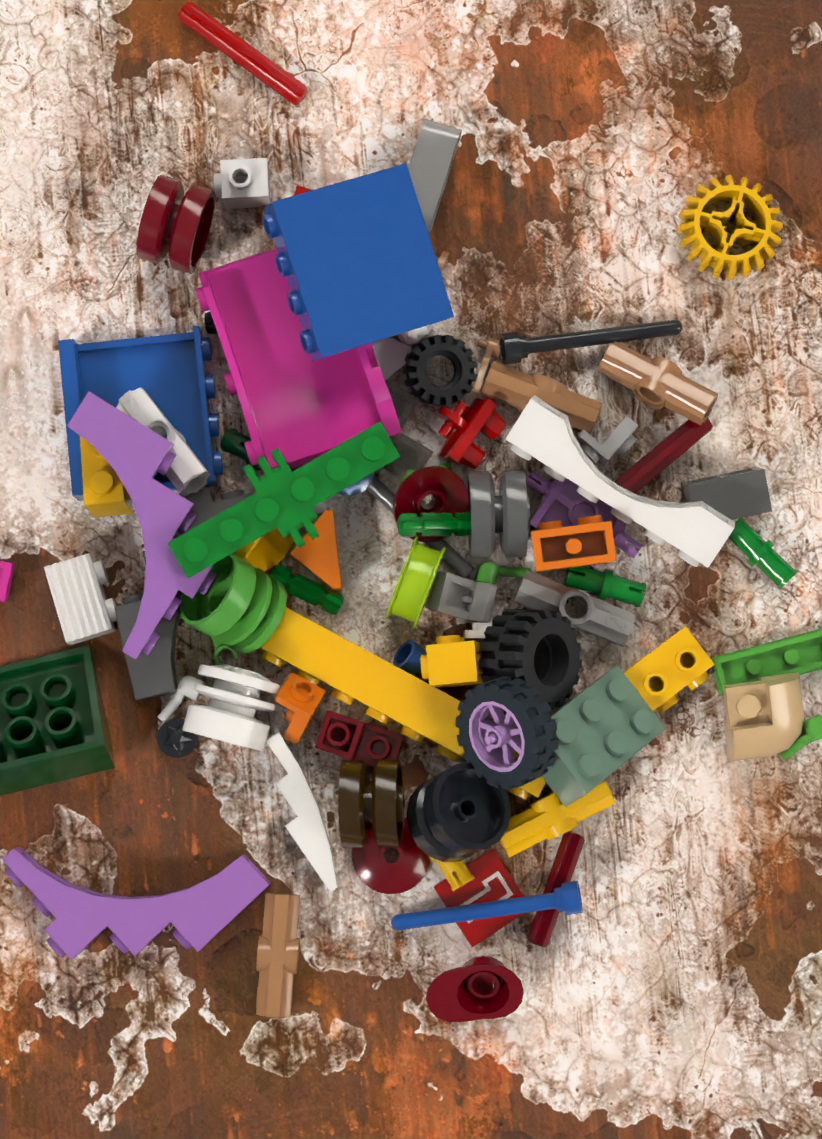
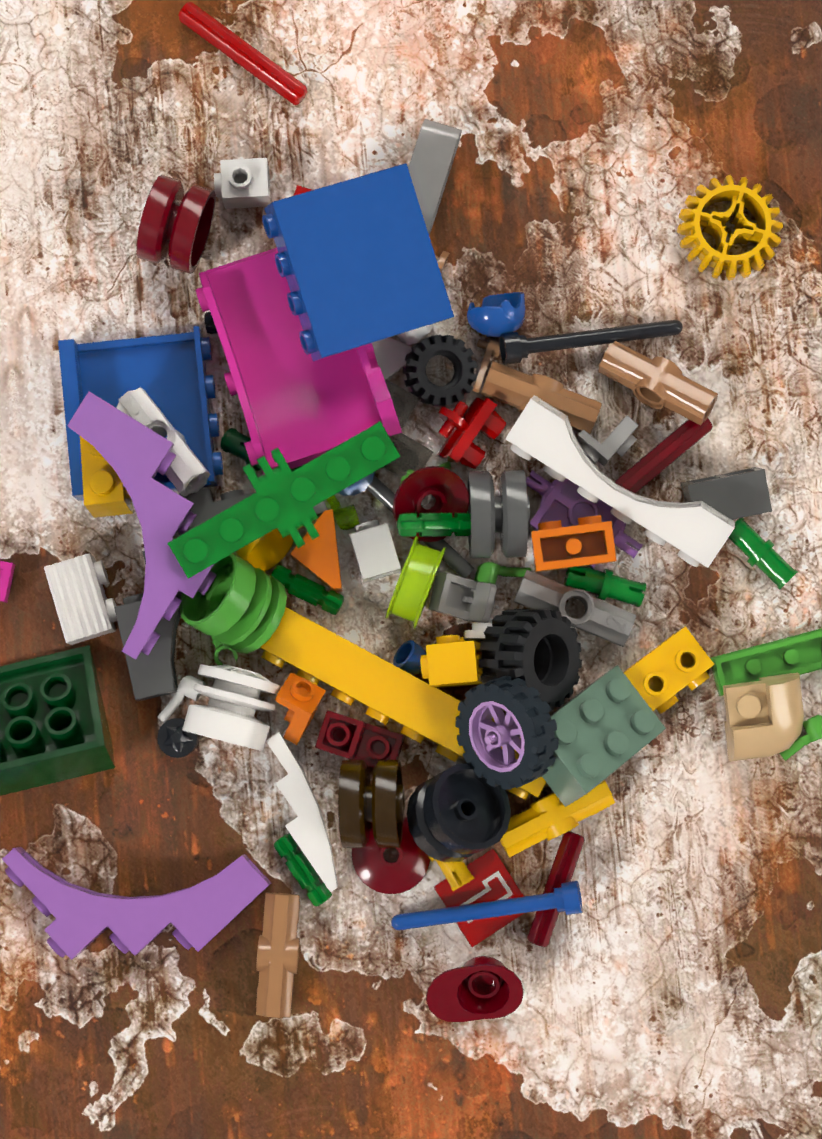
none -> green axle [274,833,332,907]
none -> clear neon green hand [326,495,360,530]
none -> white brick [350,520,401,583]
none -> blue hair [467,292,526,337]

